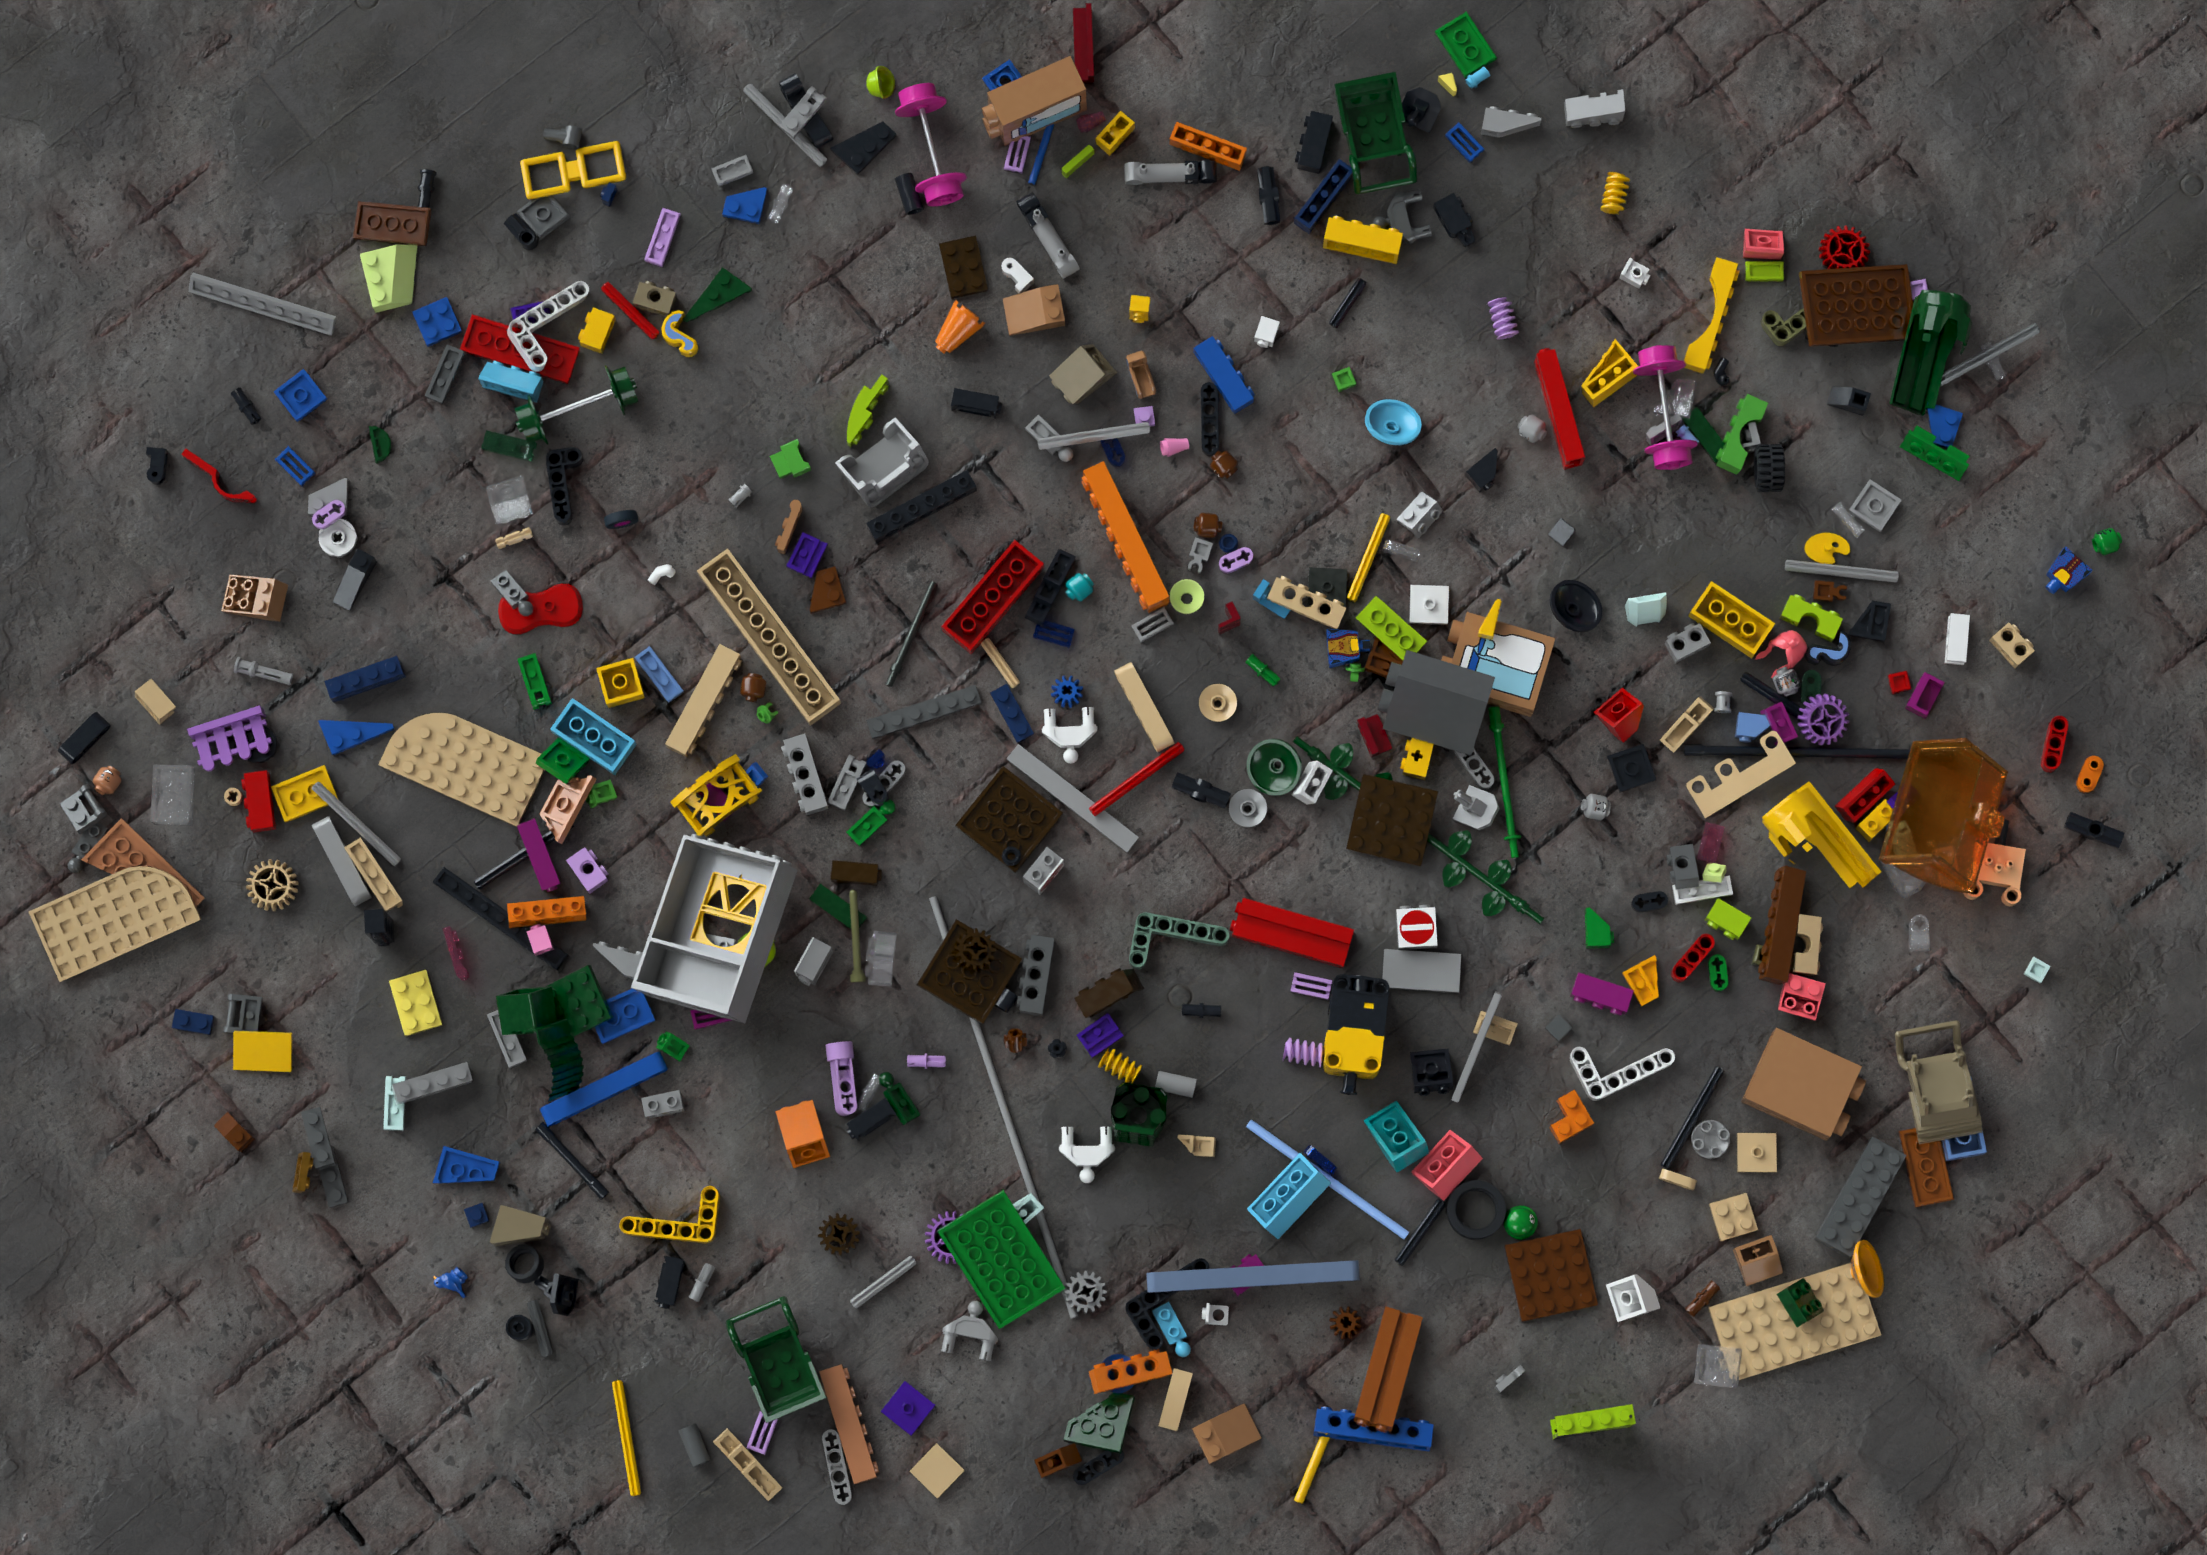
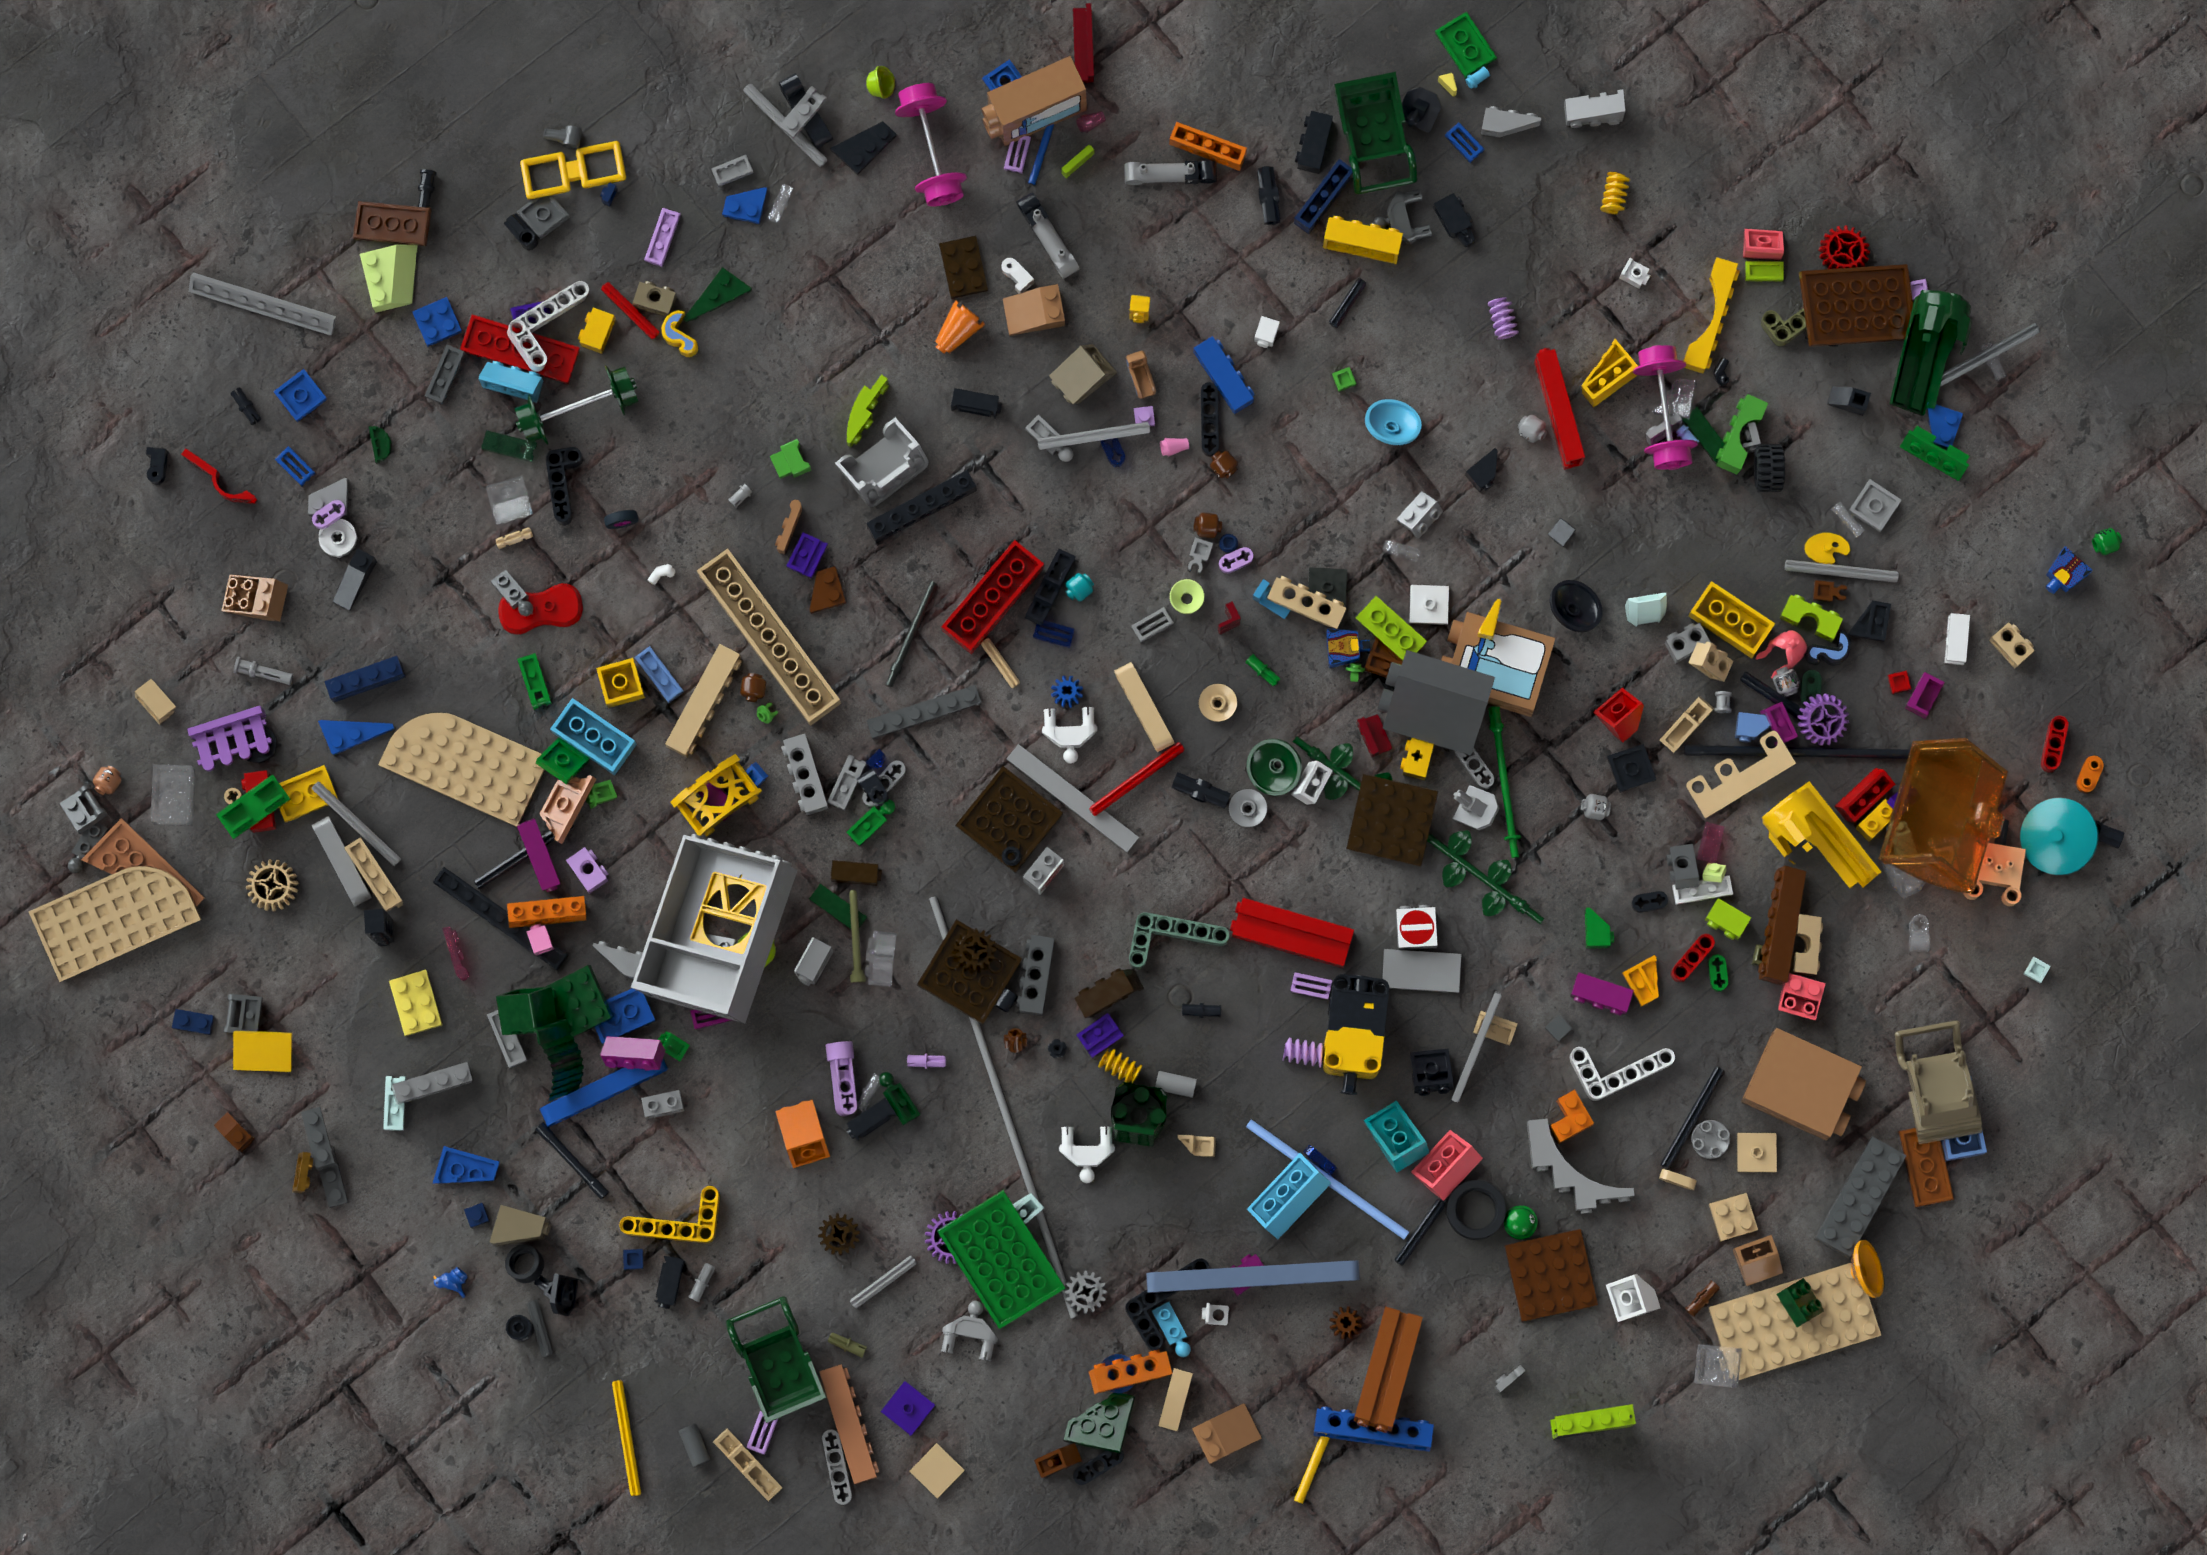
black beam [58,712,111,765] -> none
black pin [895,173,924,215] -> none
dark blue plate [990,684,1034,744] -> none
orange brick [1081,461,1169,613] -> none
yellow brick [1096,111,1135,156] -> none
yellow axle [1347,513,1390,602] -> none
none -> green brick [216,774,291,839]
none -> brick [600,1036,665,1070]
none -> dark blue plate [623,1249,644,1270]
none -> olive axle [828,1333,867,1358]
none -> light grey arch [1527,1119,1634,1214]
none -> tan brick [1688,642,1733,682]
none -> teal dish [2020,798,2099,875]

